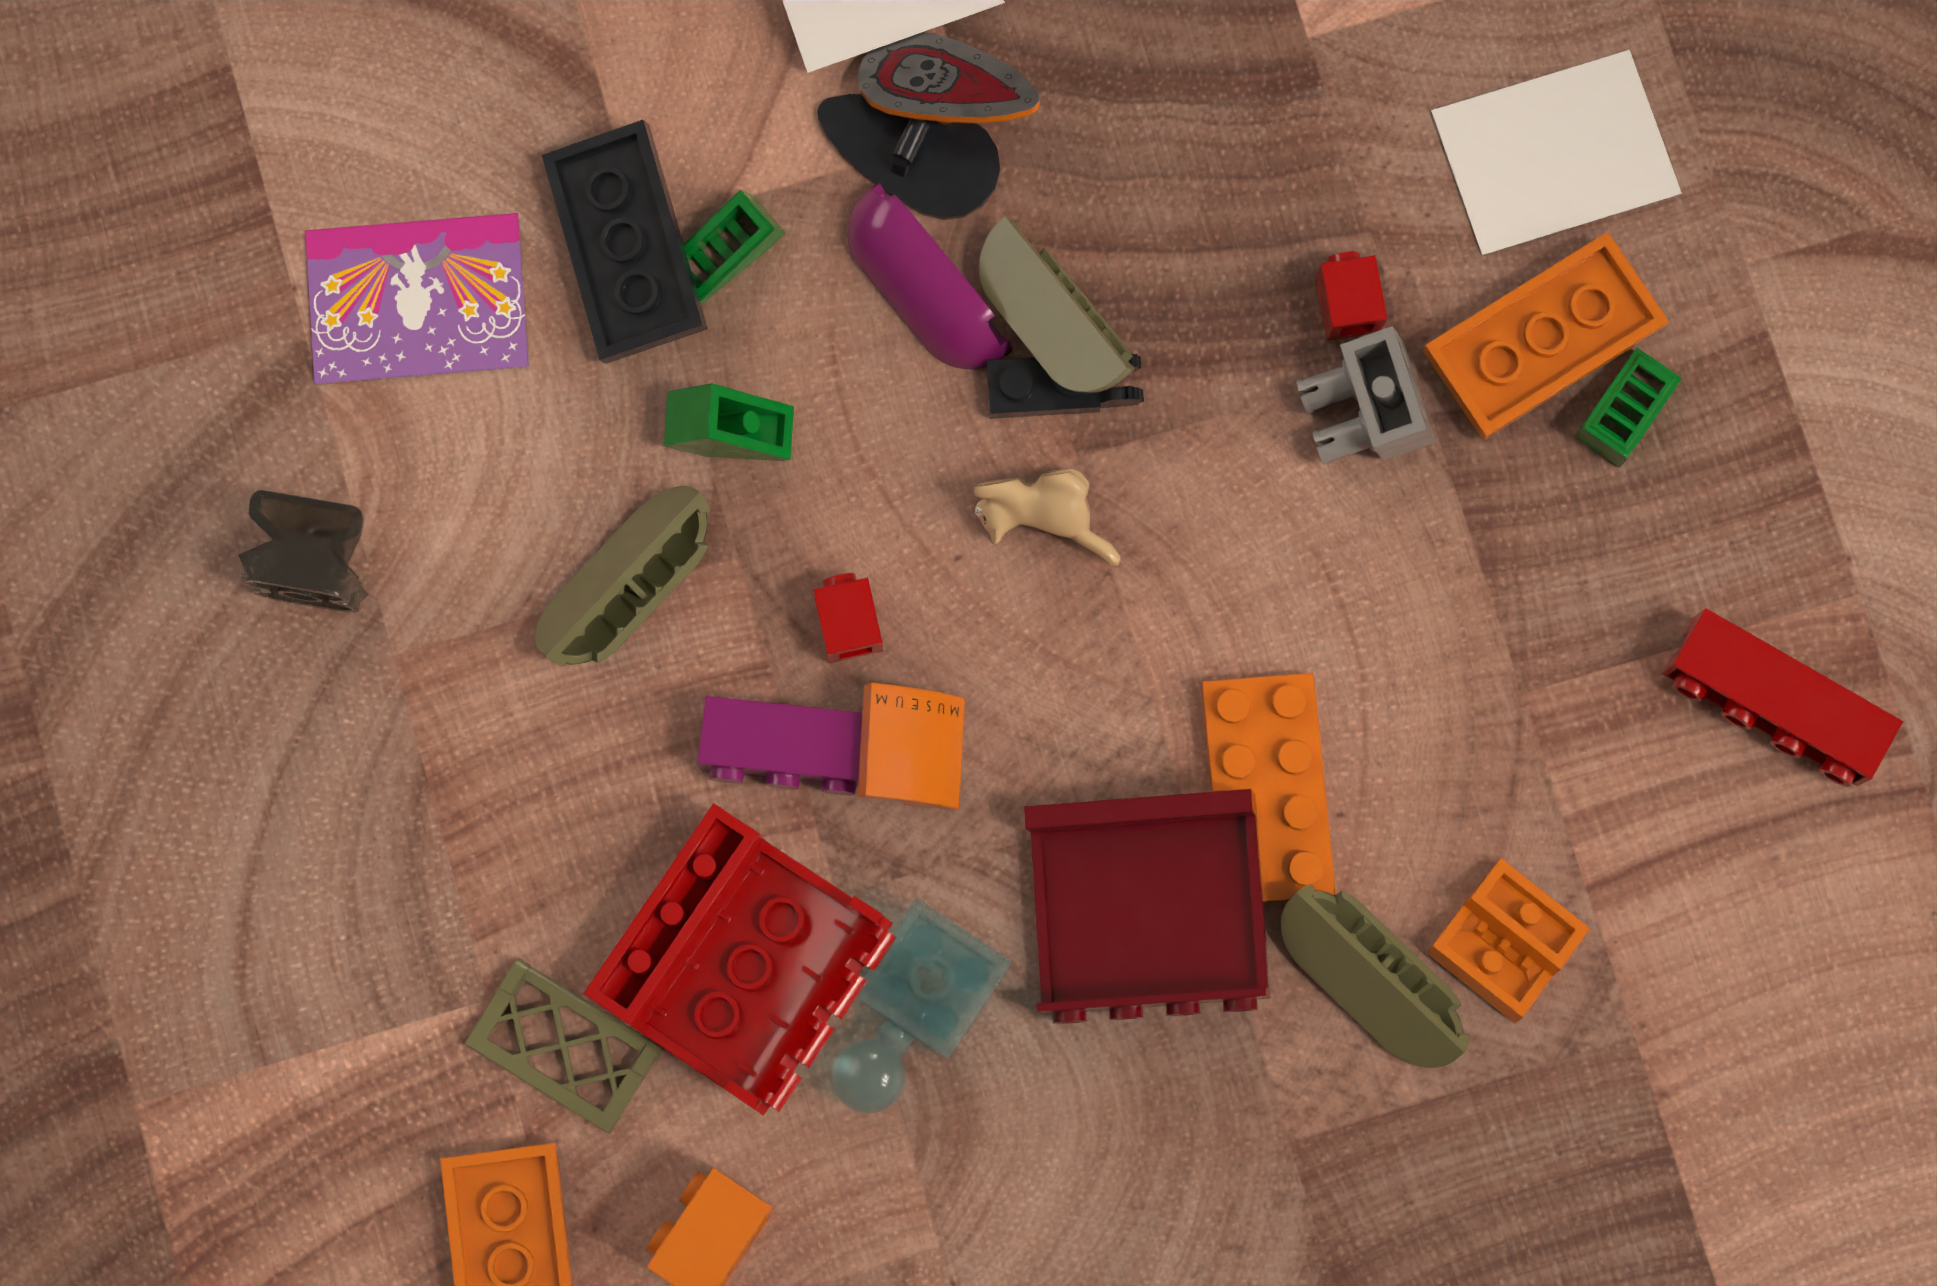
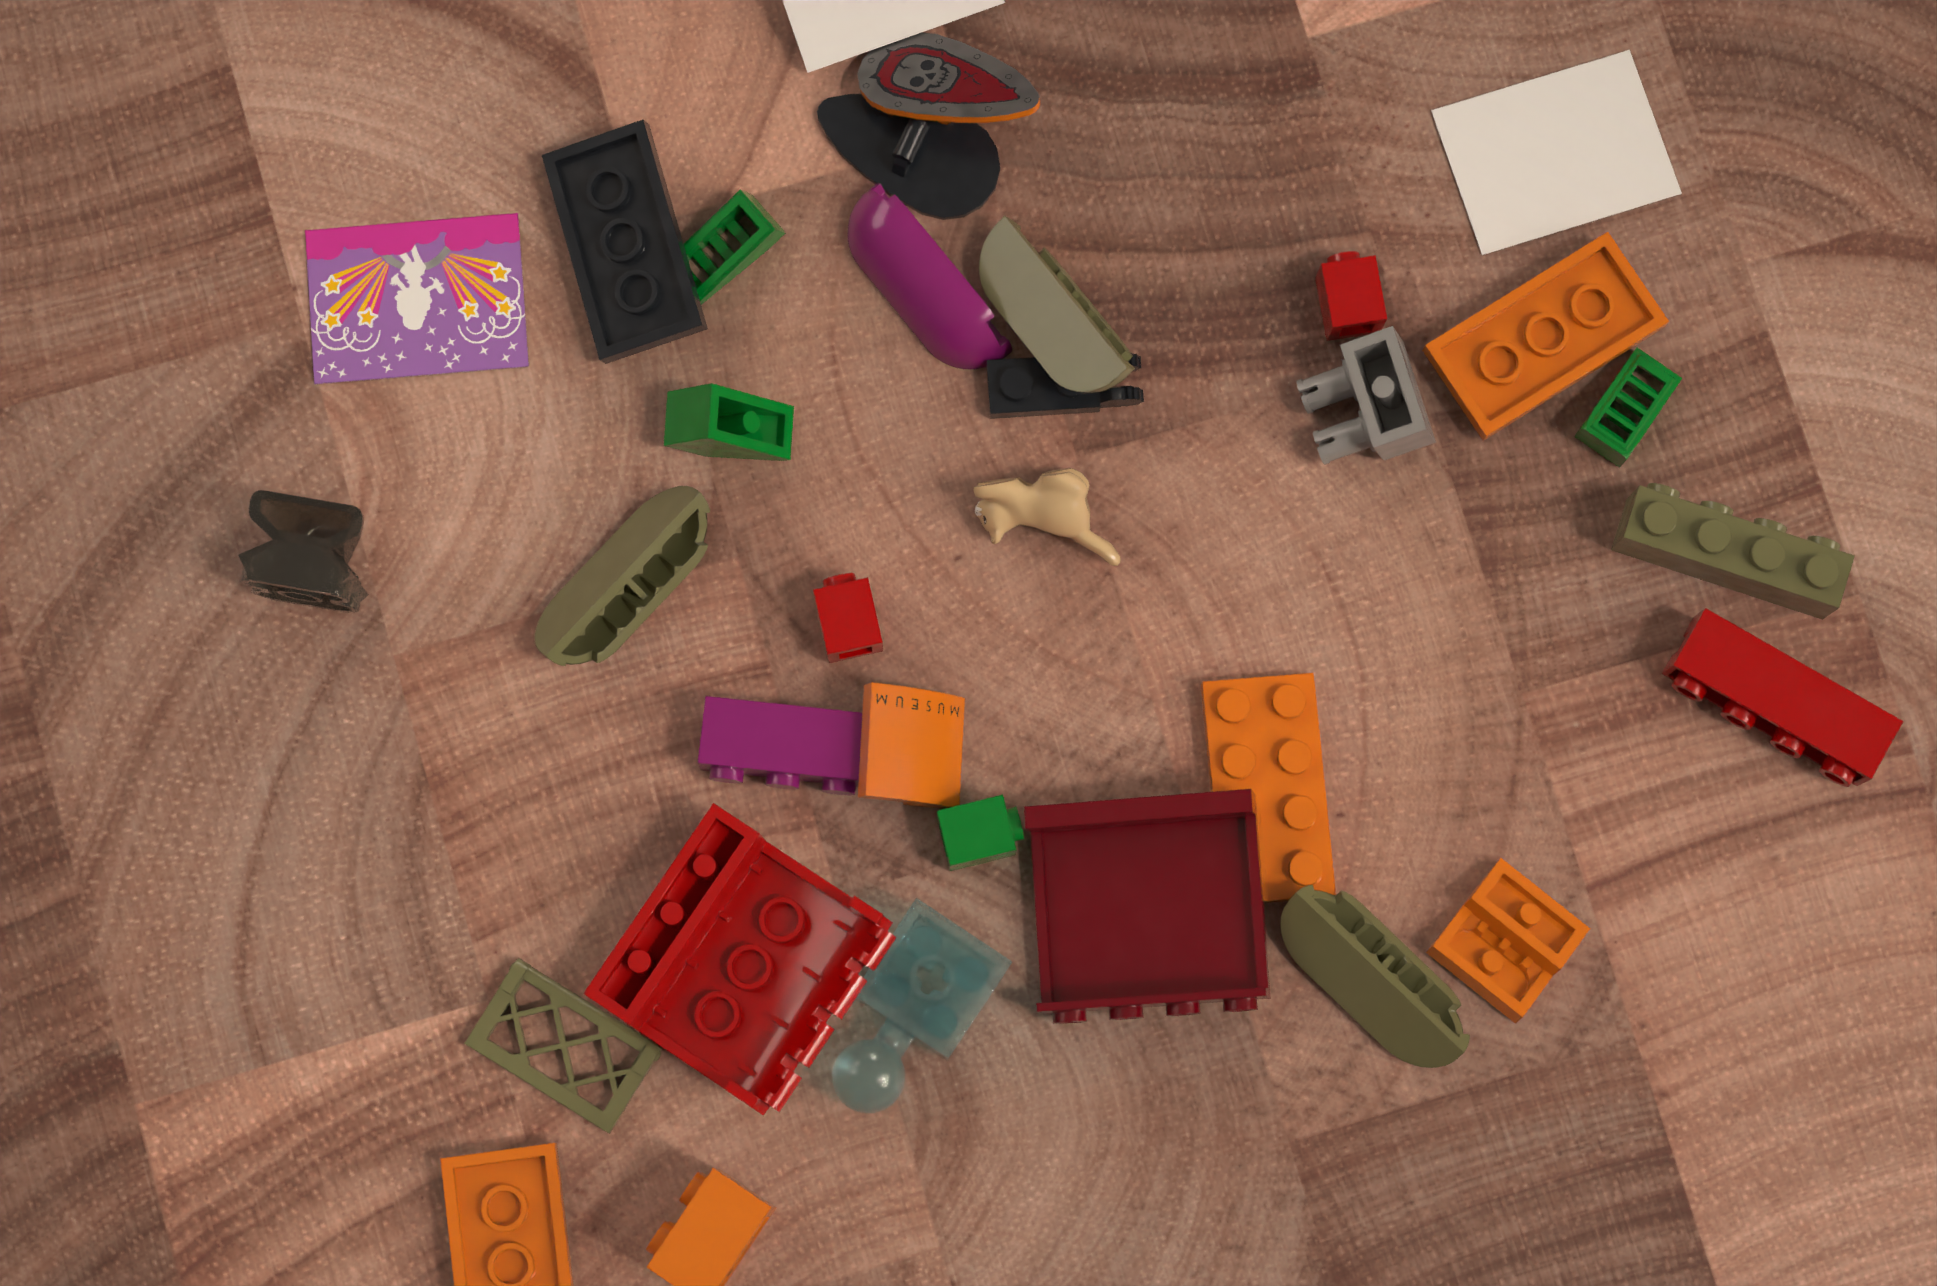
none -> green brick [937,795,1024,871]
none -> olive brick [1611,483,1855,620]

